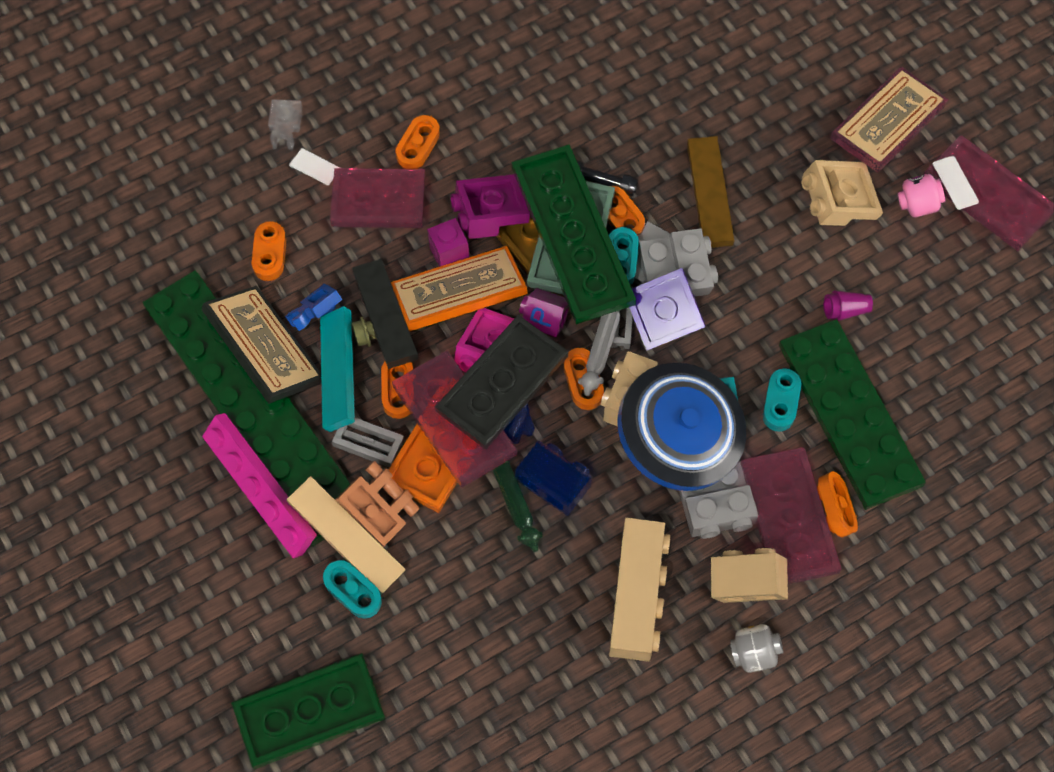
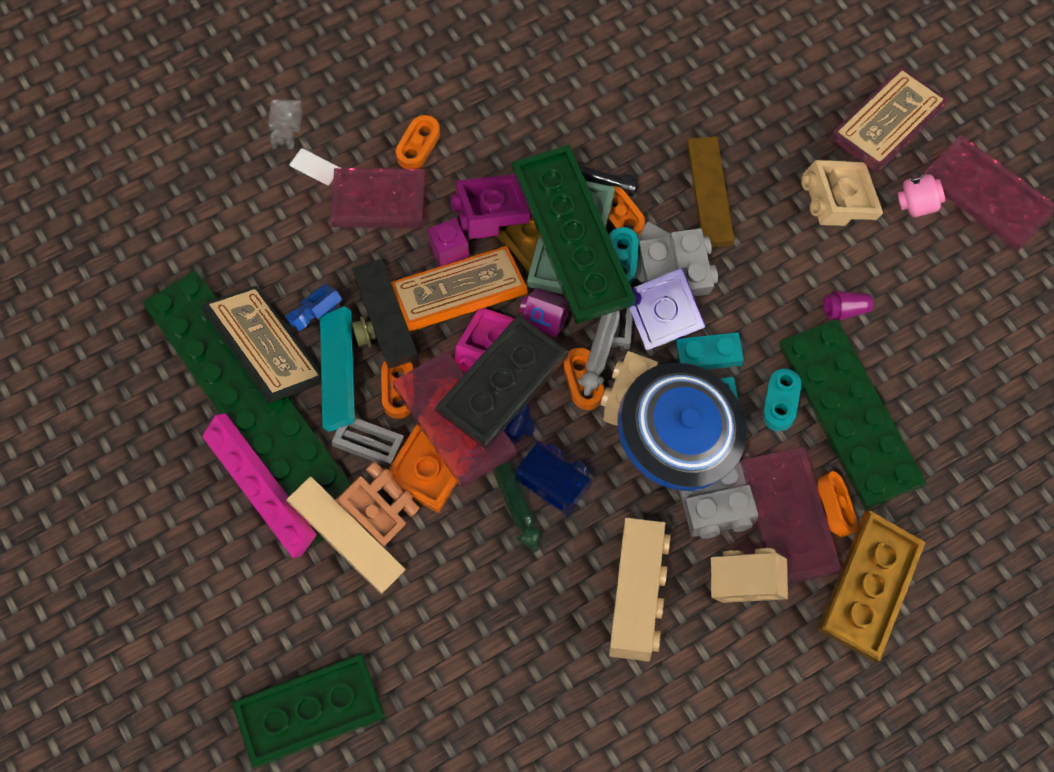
orange plate [252,221,287,281] -> none
teal plate [323,560,382,618] -> none
light grey head [730,624,784,673] -> none
white sticker [933,156,979,210] -> none
none -> teal plate [675,332,744,370]
none -> pearl gold tile [817,510,926,662]

